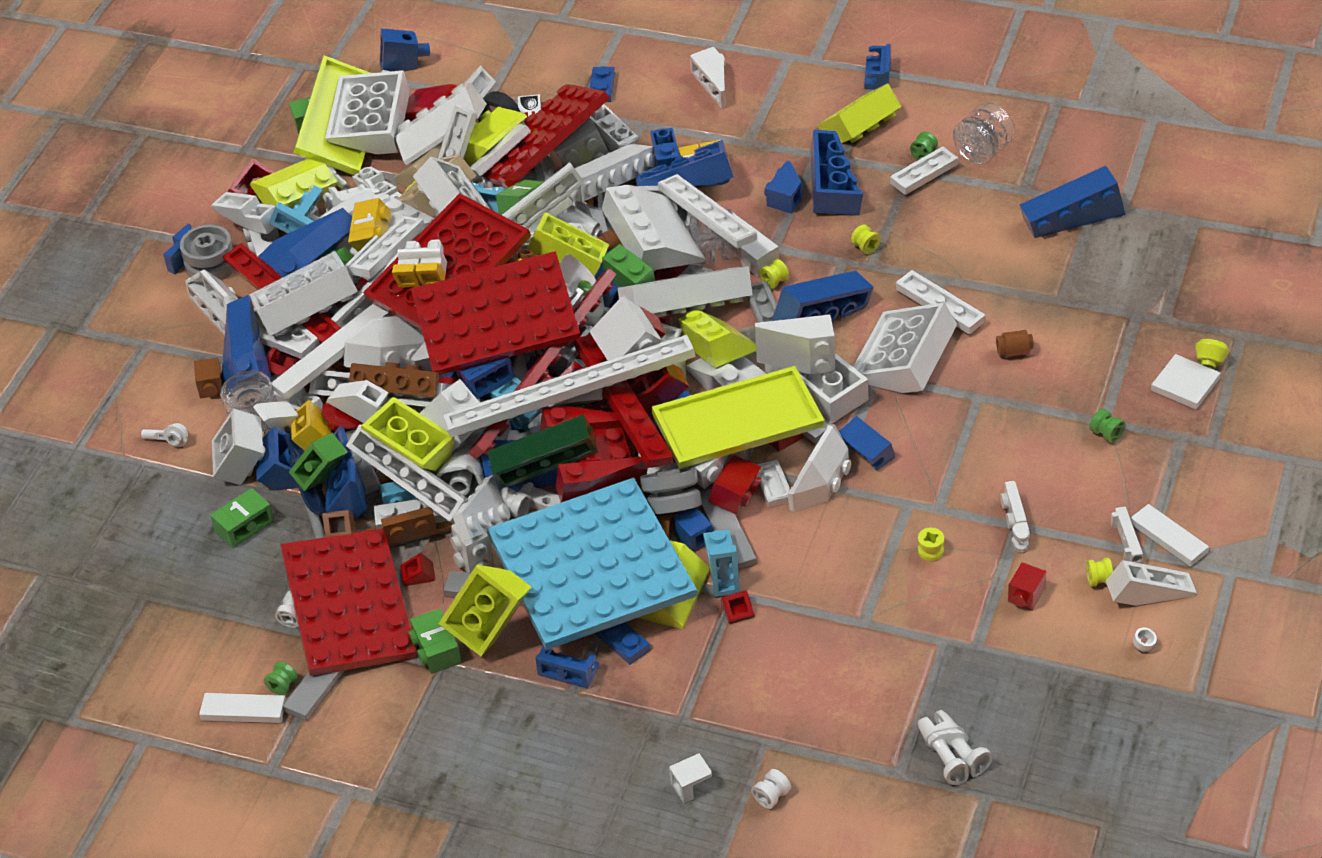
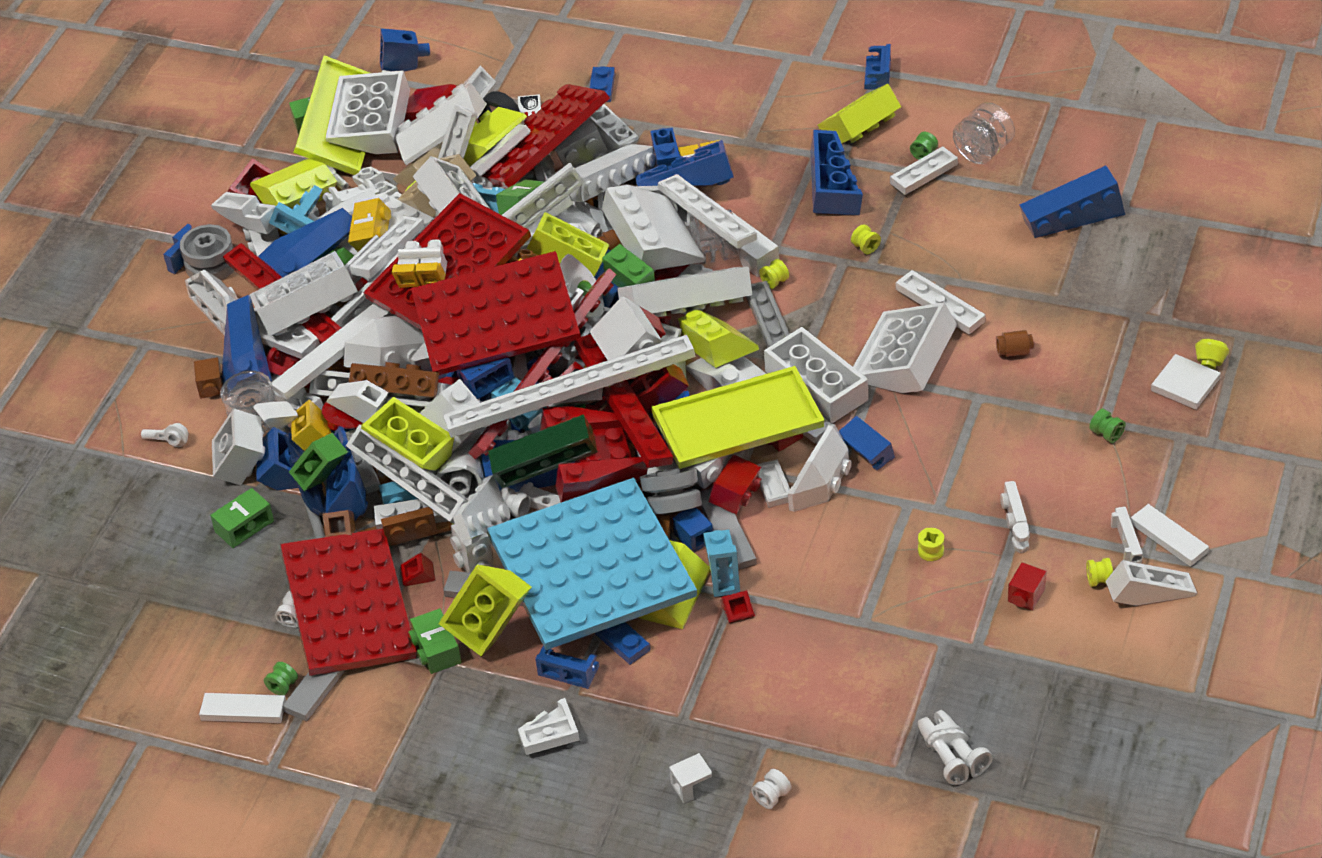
white slope [690,47,726,109] -> none
white slope [755,315,835,374] -> none
blue slope [764,160,802,214] -> none
blue wedge [772,270,874,321] -> none
white hinge [1133,627,1157,652] -> none
none -> white wing [518,698,580,755]

